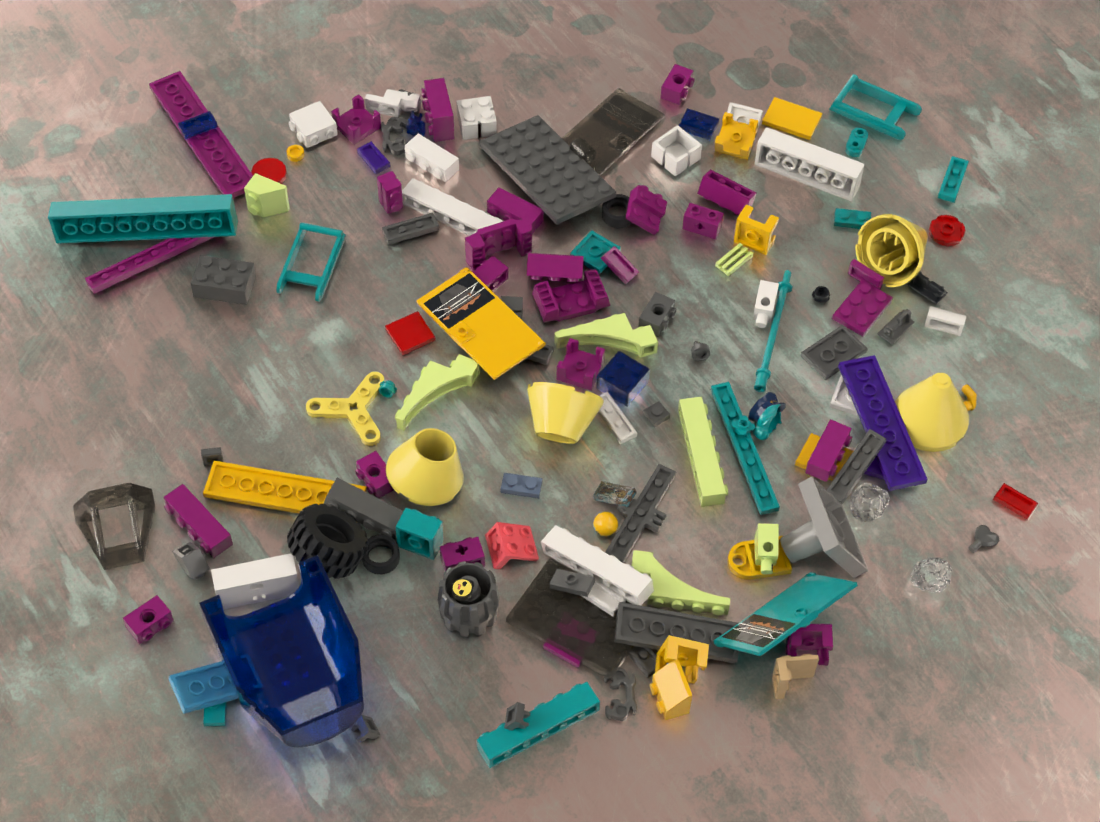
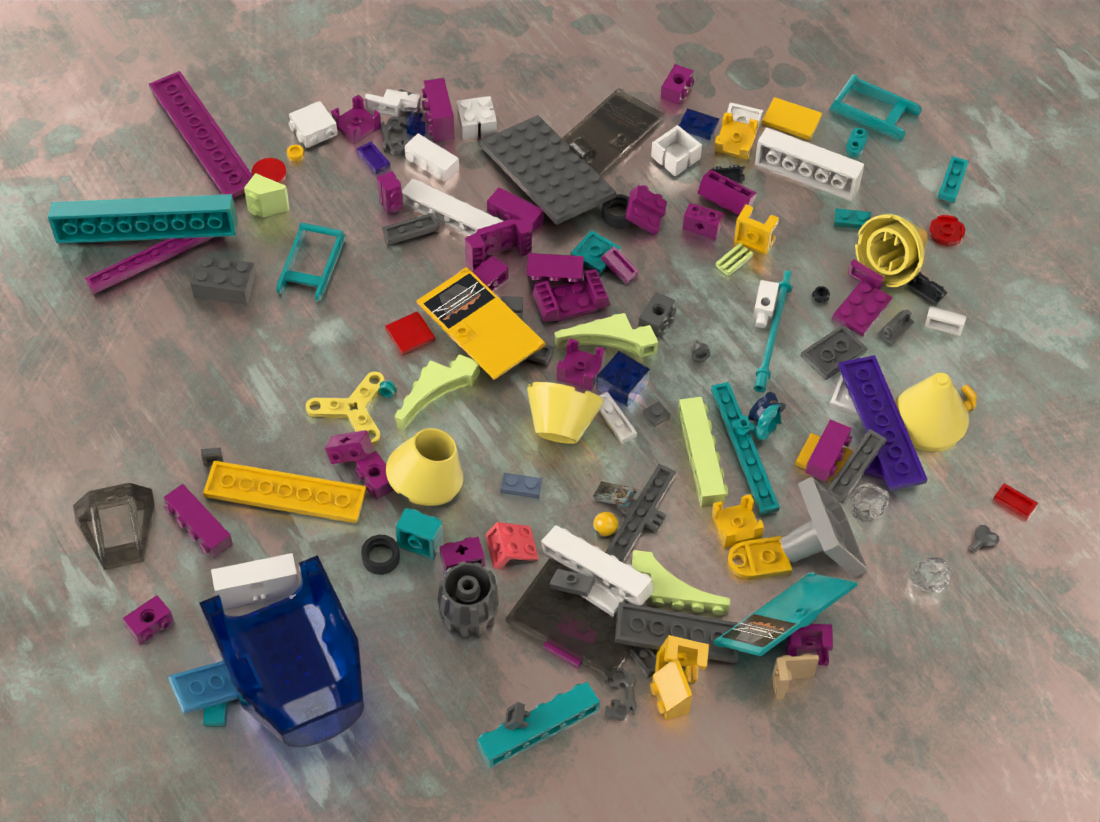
dark grey slope [172,542,210,579] -> none
clear blue plate [178,111,218,139] -> none
black tyre [287,504,369,579] -> none
dark grey brick [324,477,403,540] -> none
dark grey tile [351,714,380,742] -> none
tile [452,579,473,601] -> none
yellowish green torso [754,523,779,574] -> none
none -> magenta brick [325,430,373,464]
none -> black hinge [711,165,745,183]
none -> yellow panel [712,494,764,548]

